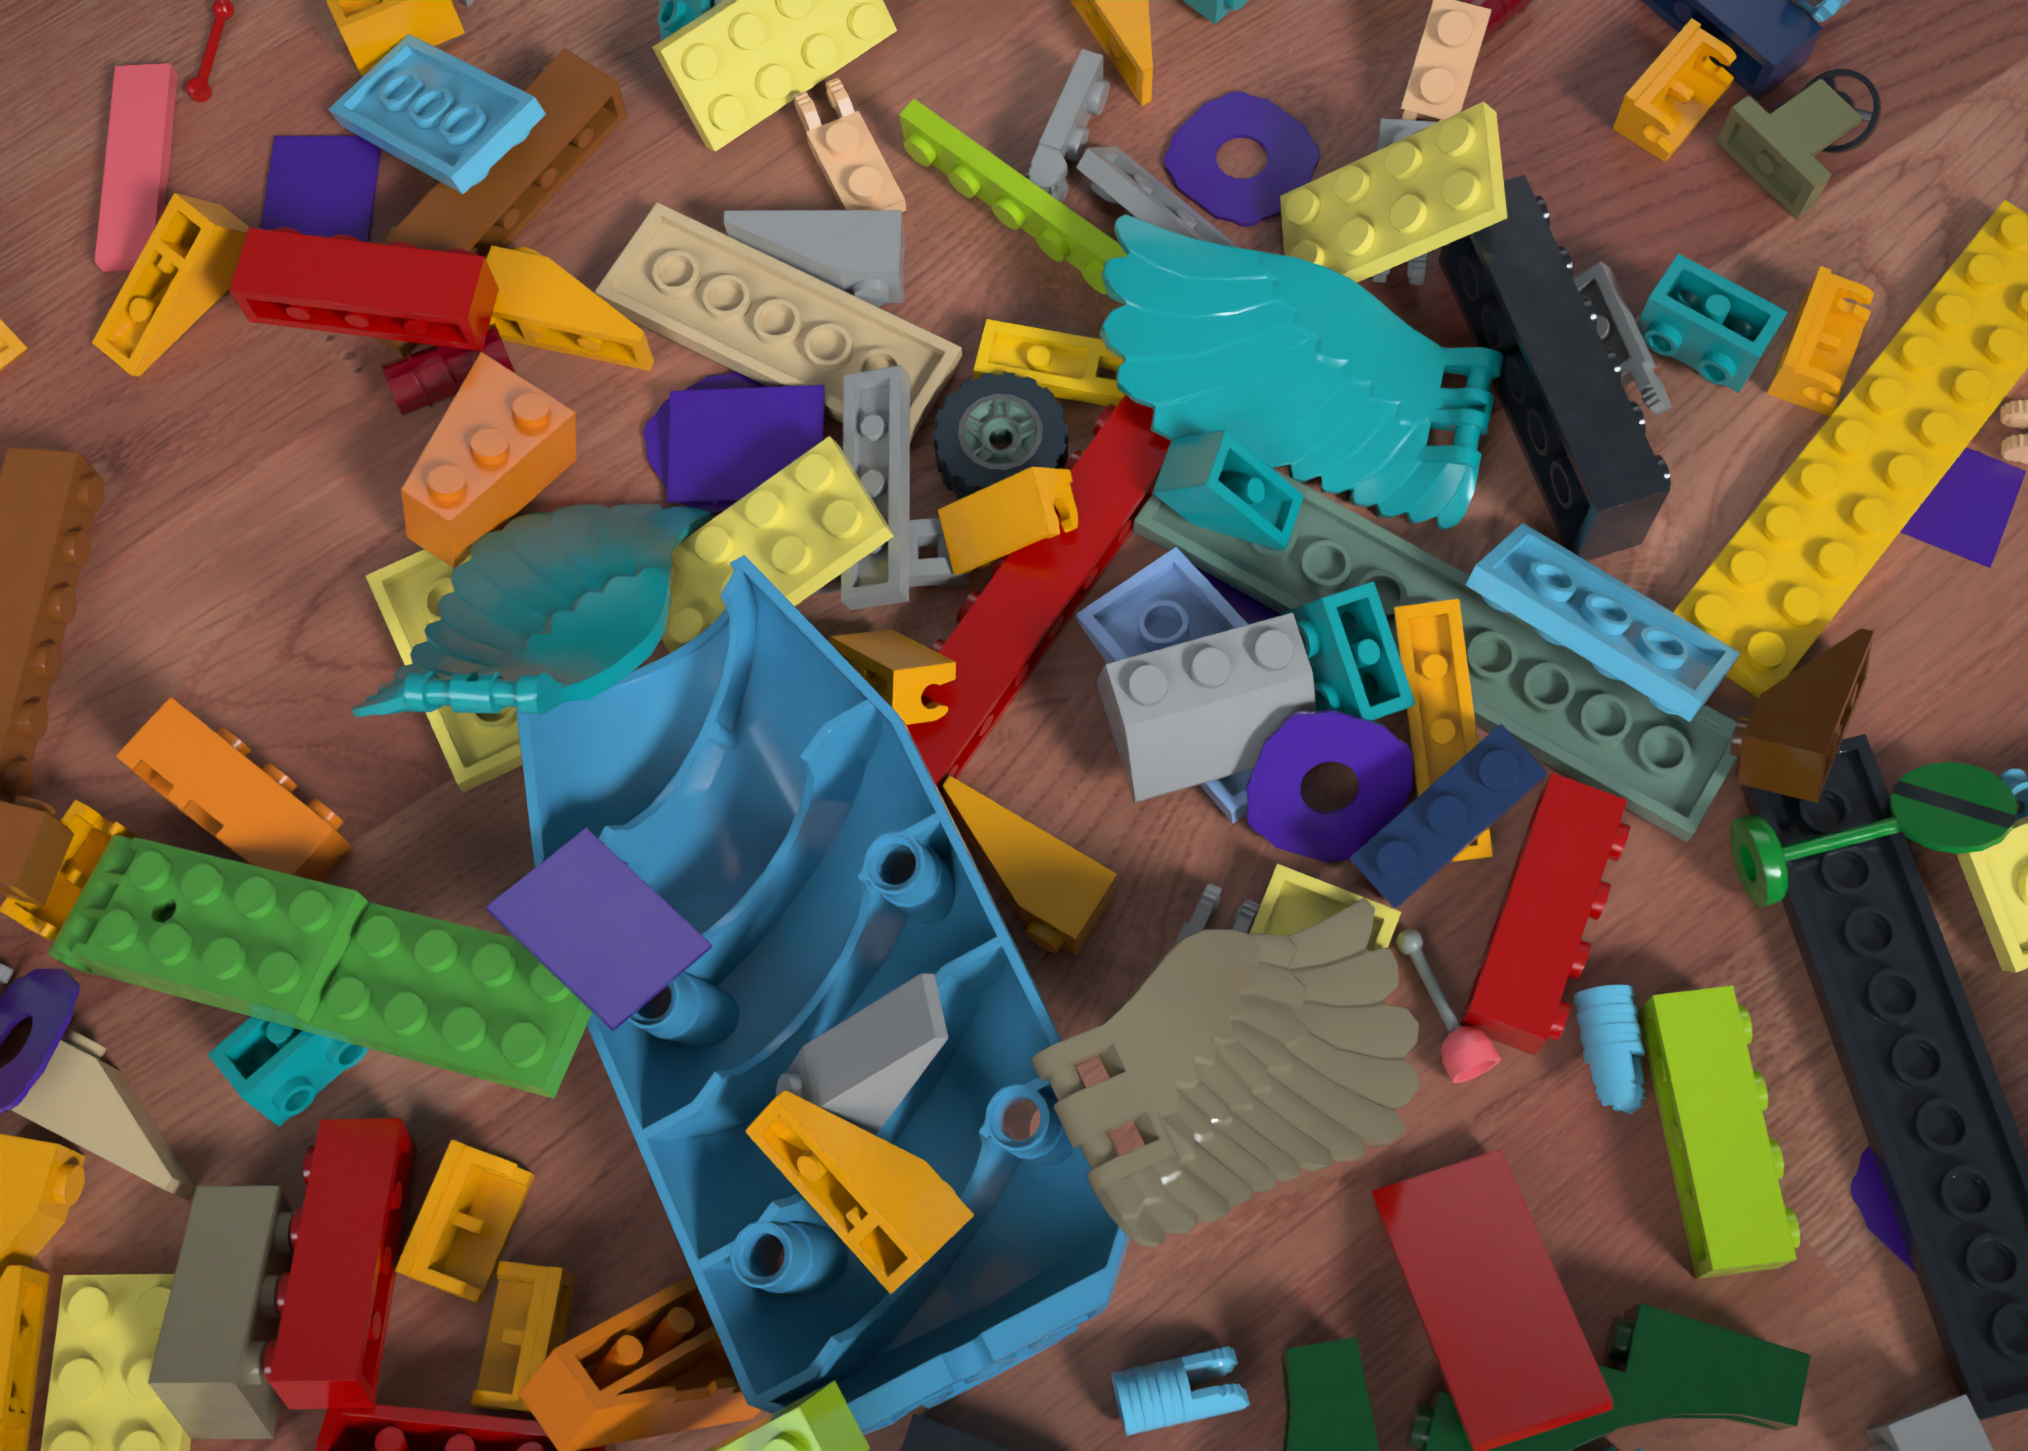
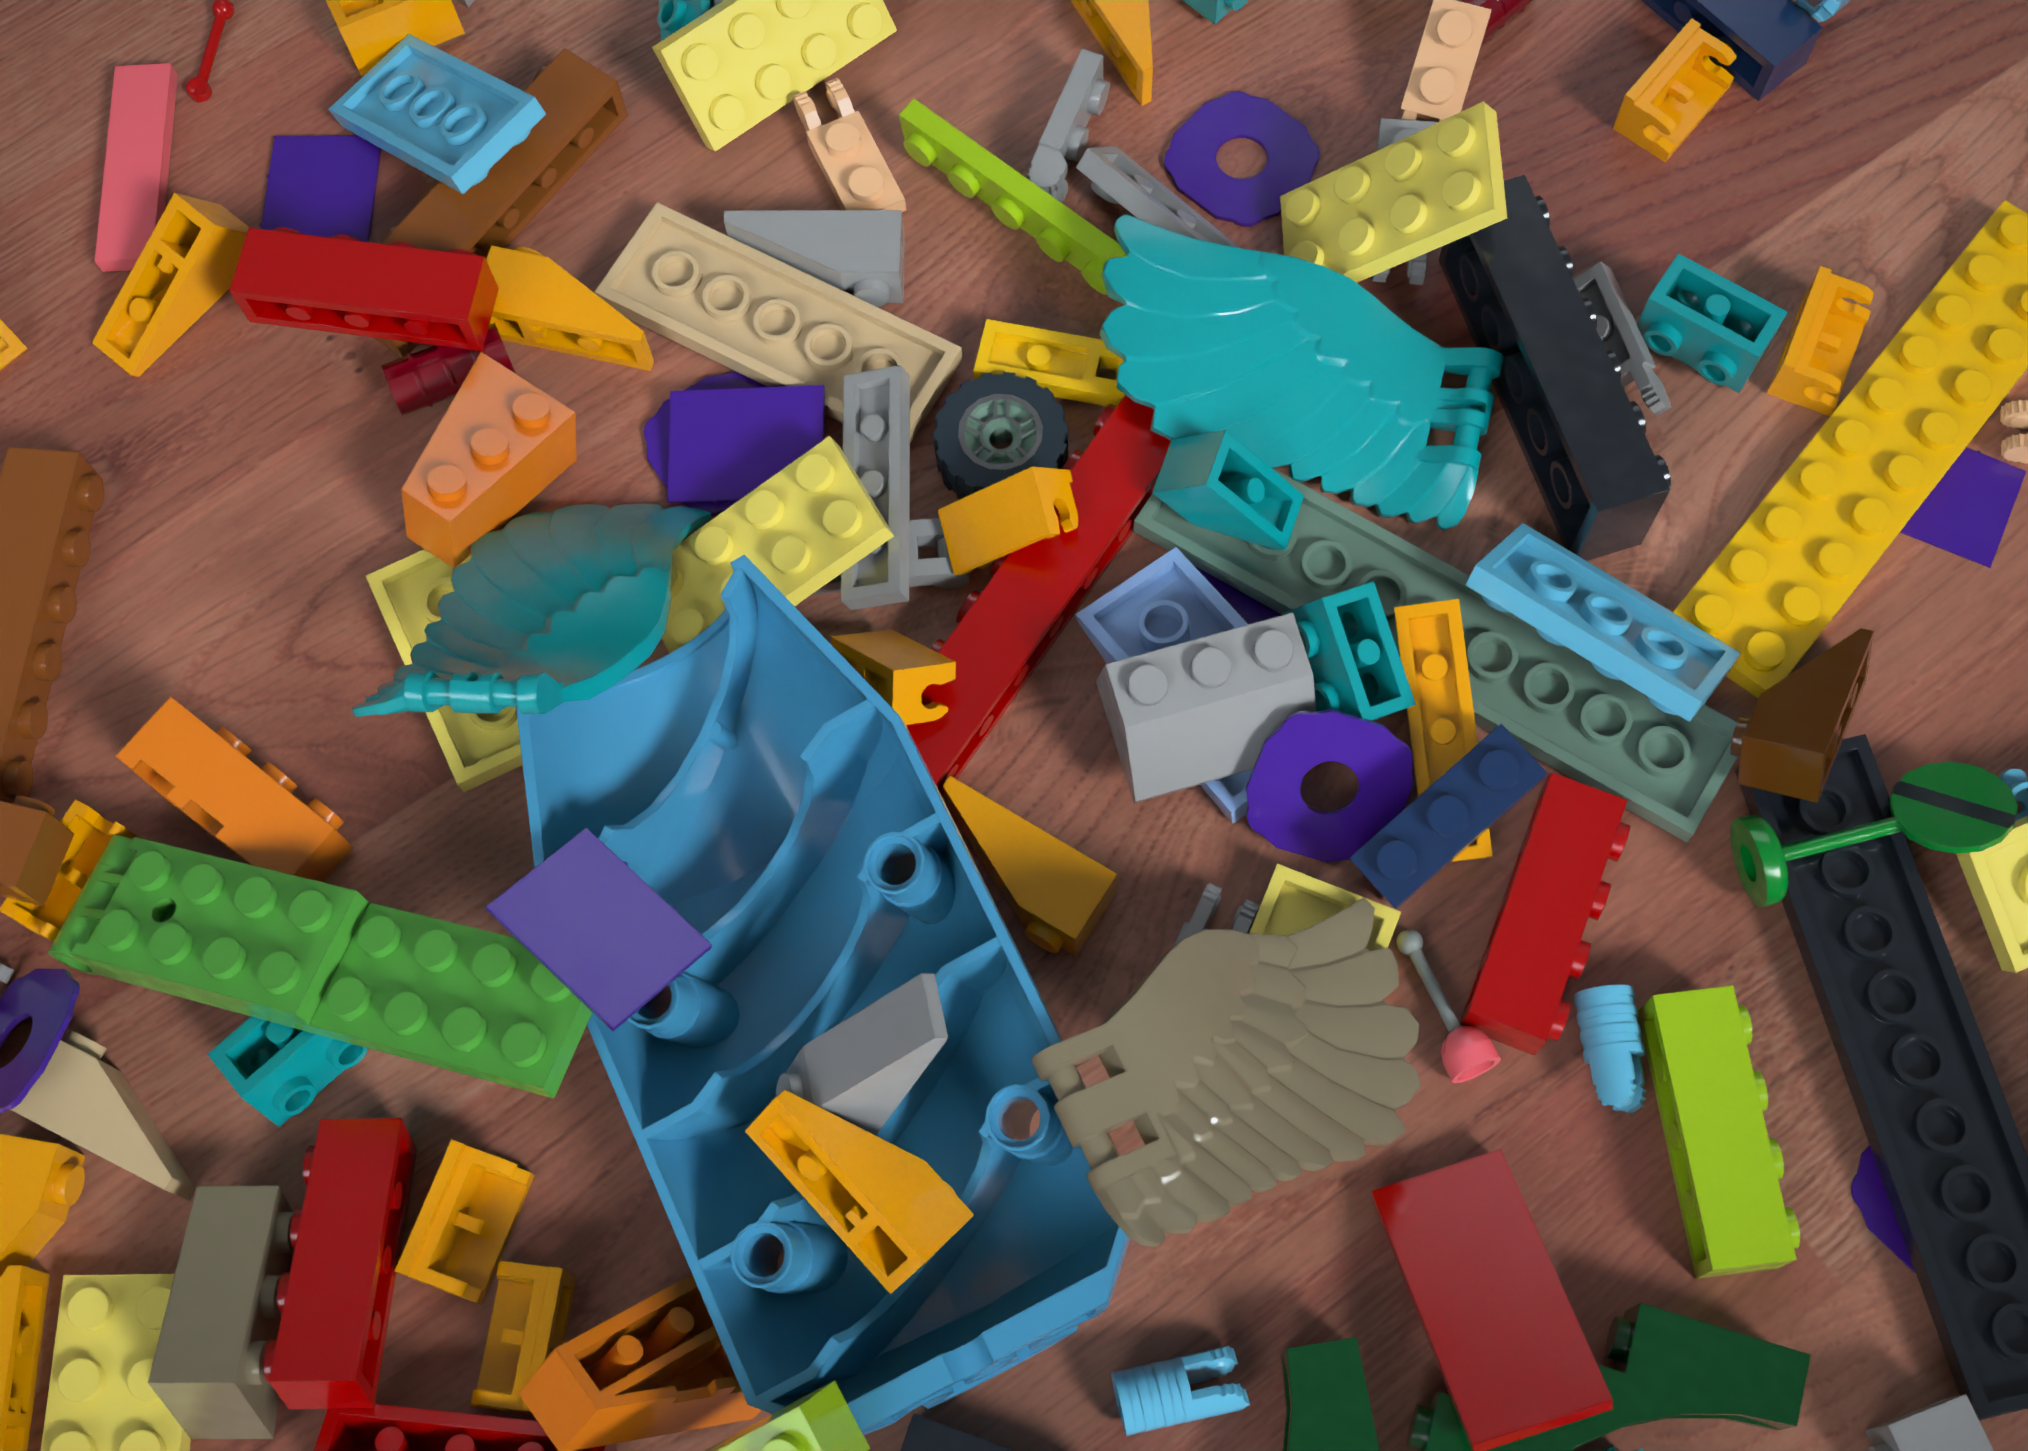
olive piece [1716,69,1881,220] -> none

